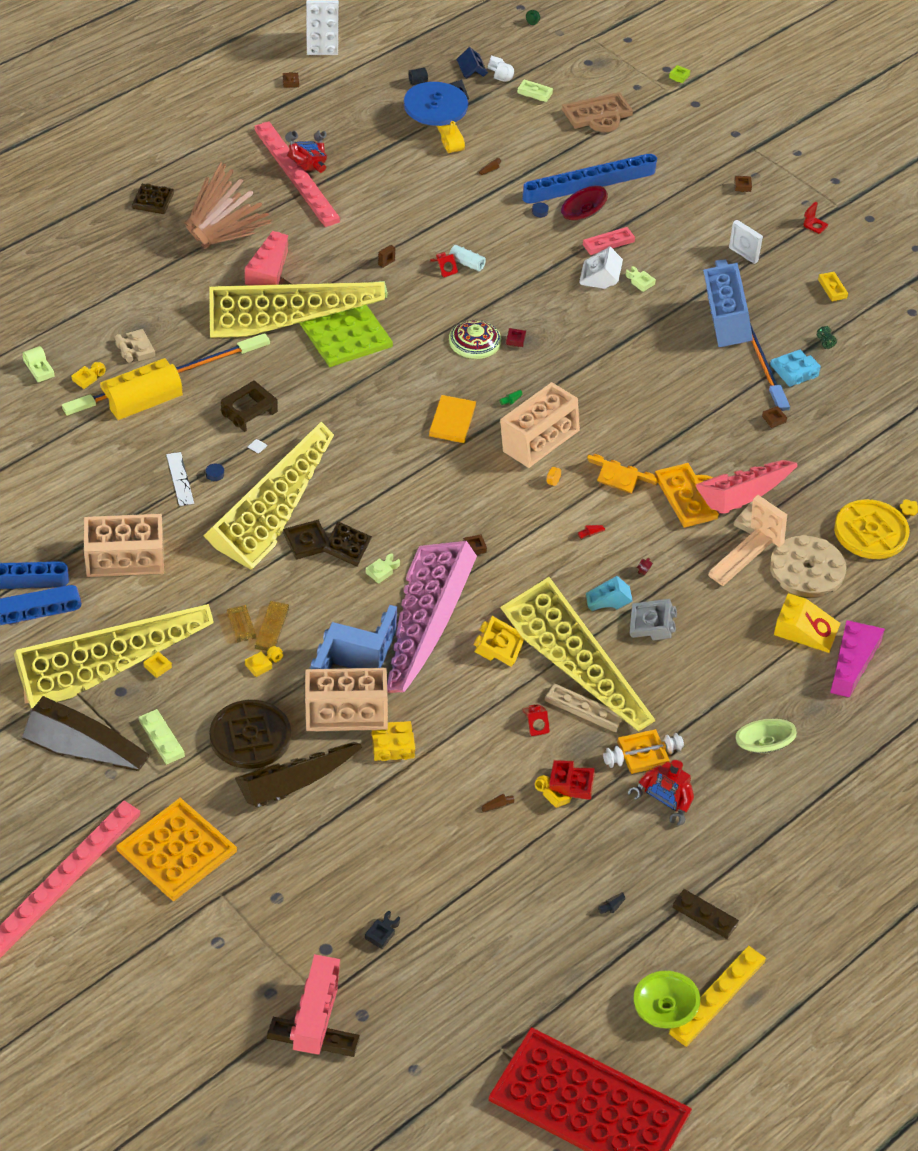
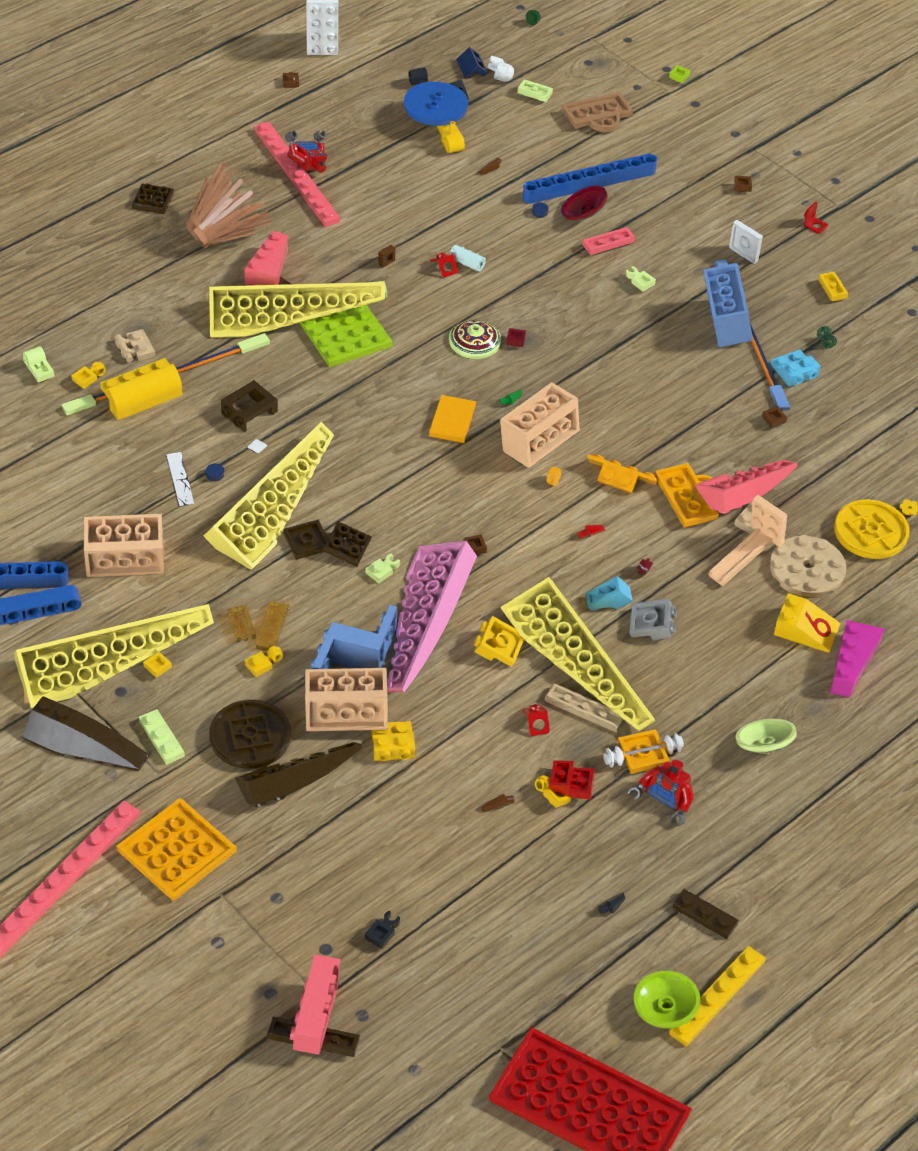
white slope [579,247,623,289] -> none

